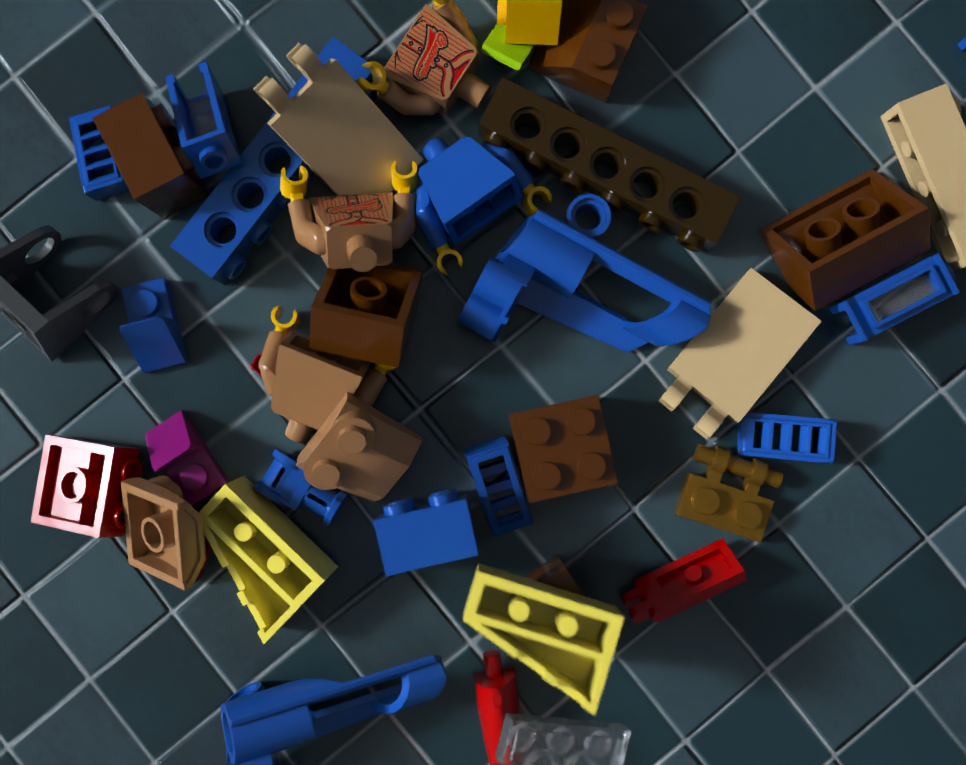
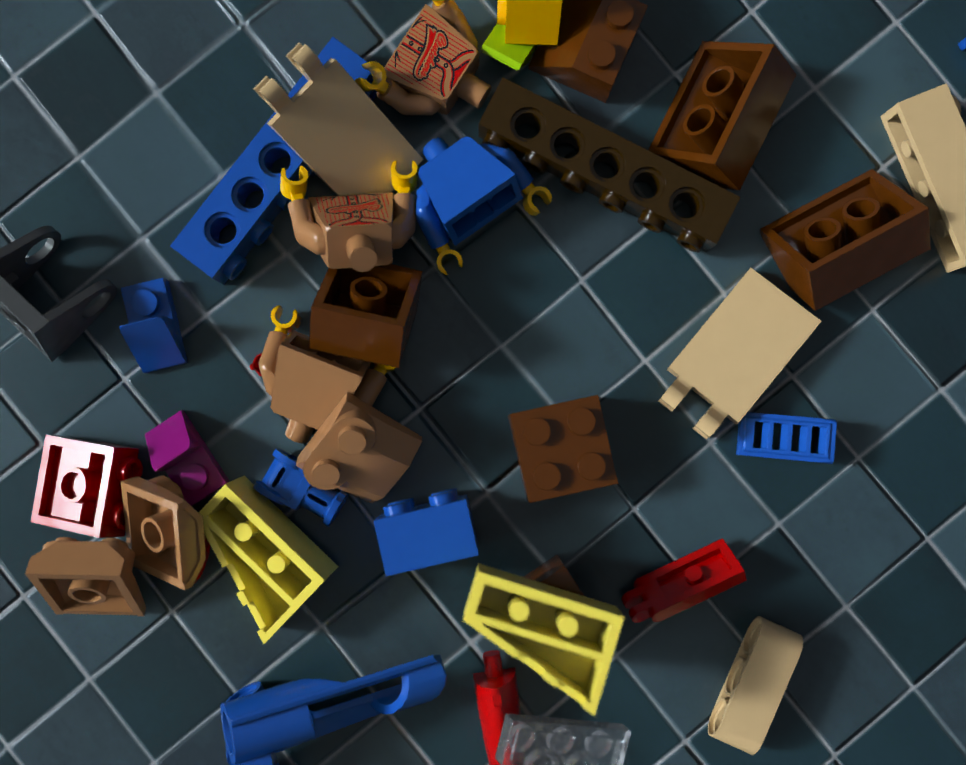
blue slope [69,105,130,201] -> none
reddish brown brick [92,92,209,219] -> none
blue window [165,61,243,179] -> none
blue panel [457,209,711,353] -> none
blue slope [464,436,534,537] -> none
blue piece [566,194,611,239] -> none
pearl gold plate [674,444,783,543] -> none
blue window [829,253,960,345] -> none
none -> medium nougat slope [25,537,146,616]
none -> reddish brown slope [648,41,797,191]
none -> tan beam [708,616,803,755]

